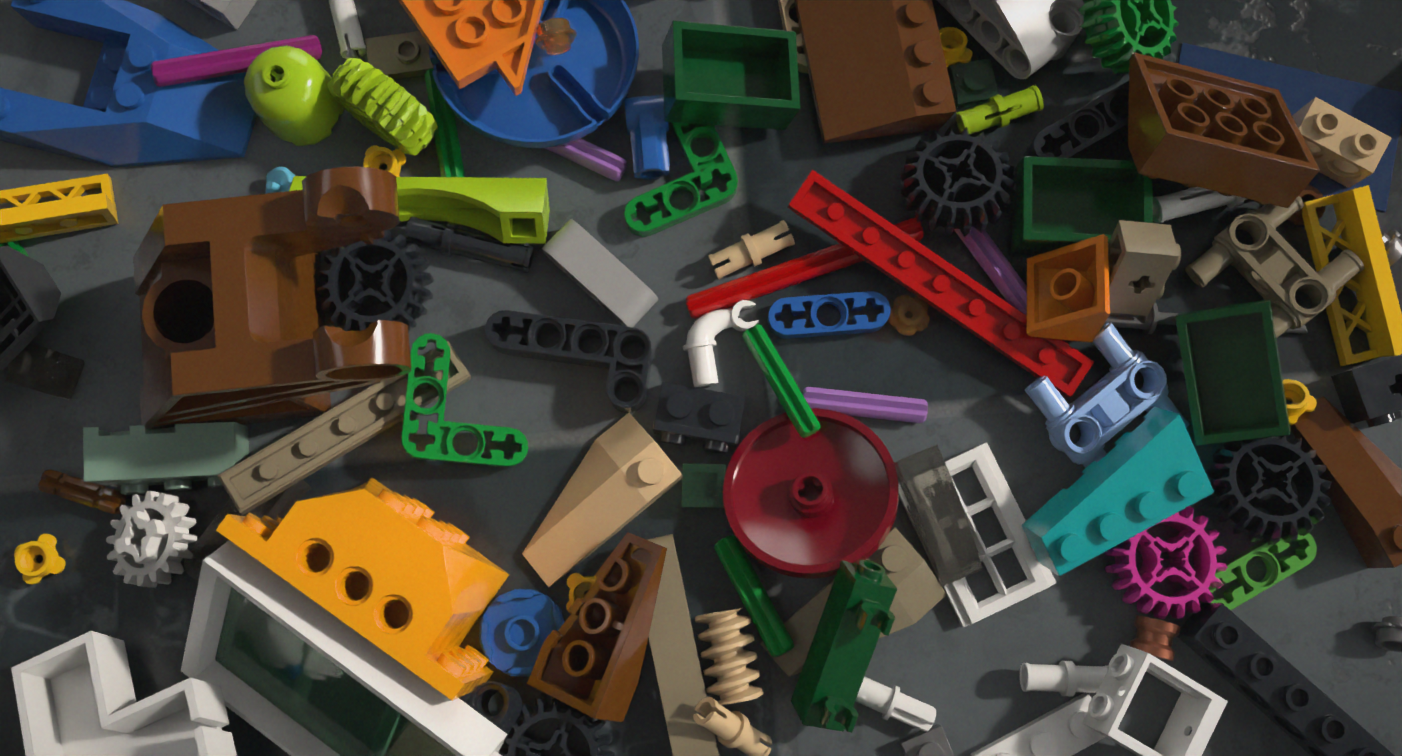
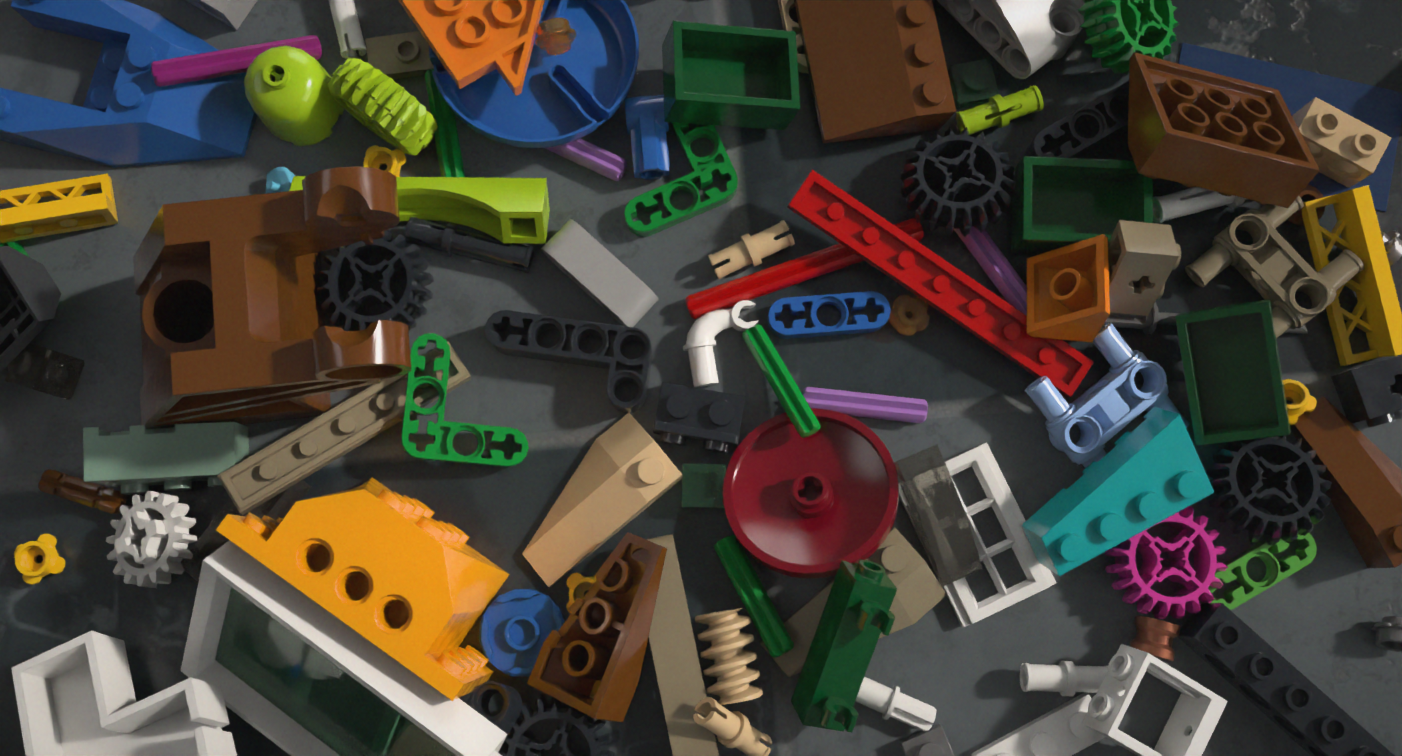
yellow plate [939,27,972,67] -> none

